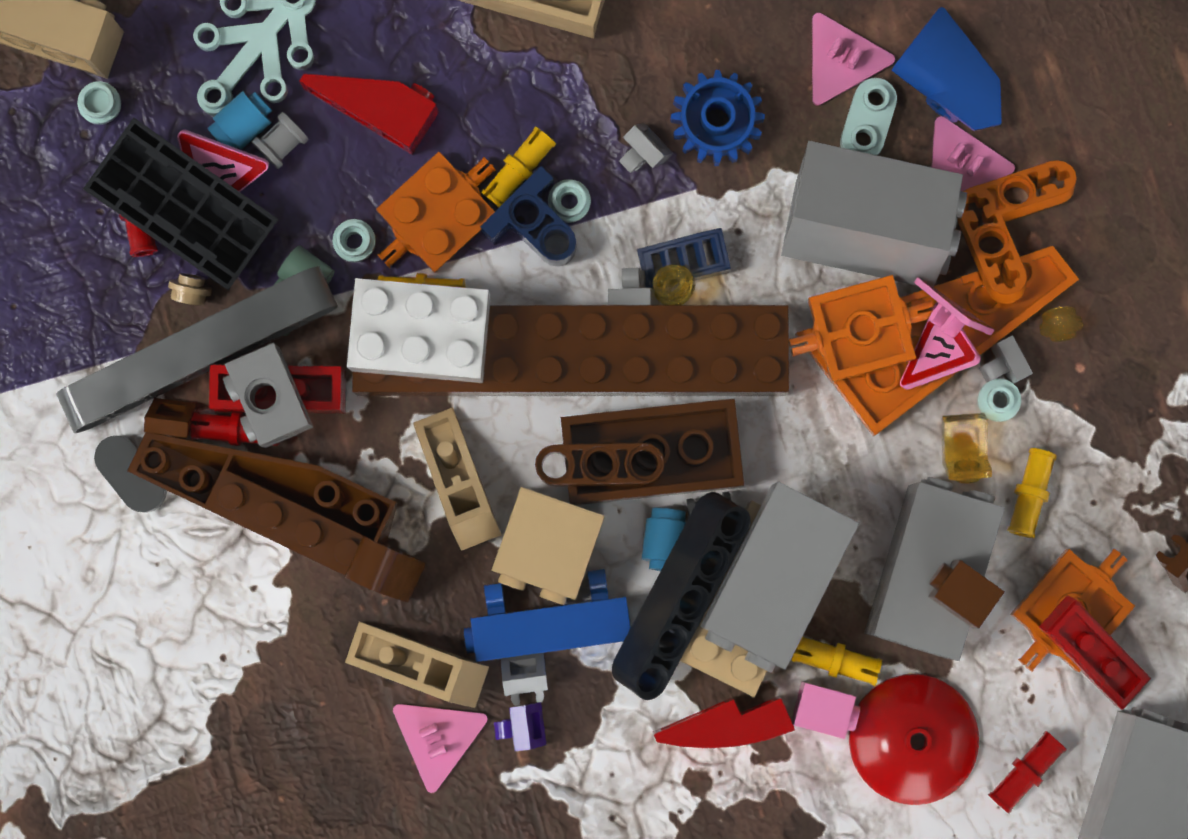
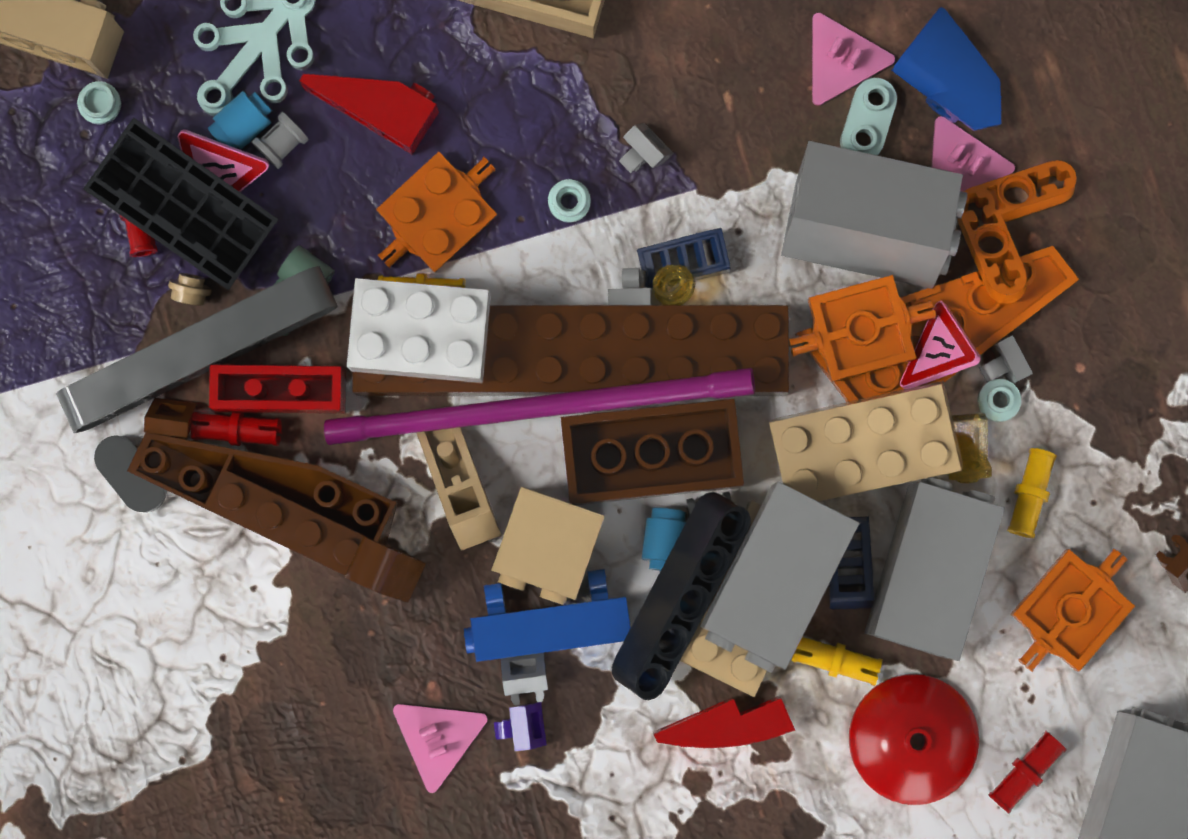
light grey brick [223,343,314,448] -> none
light aqua plate [332,219,376,262] -> none
tan slope [345,622,489,708] -> none
dark blue tile [480,166,577,267] -> none
yellow pin [481,126,556,207] -> none
reddish brown beam [535,443,665,487] -> none
blue gear [670,70,765,166] -> none
bright pink brick [791,681,860,739] -> none
bright pink piece [914,277,995,338] -> none
reddish brown brick [928,560,1005,629] -> none
clear yellow plate [1039,307,1083,342] -> none
red tile [1039,595,1151,710] -> none
none -> magenta piece [324,368,755,445]
none -> tan brick [769,381,963,501]
none -> dark blue slope [828,516,875,610]

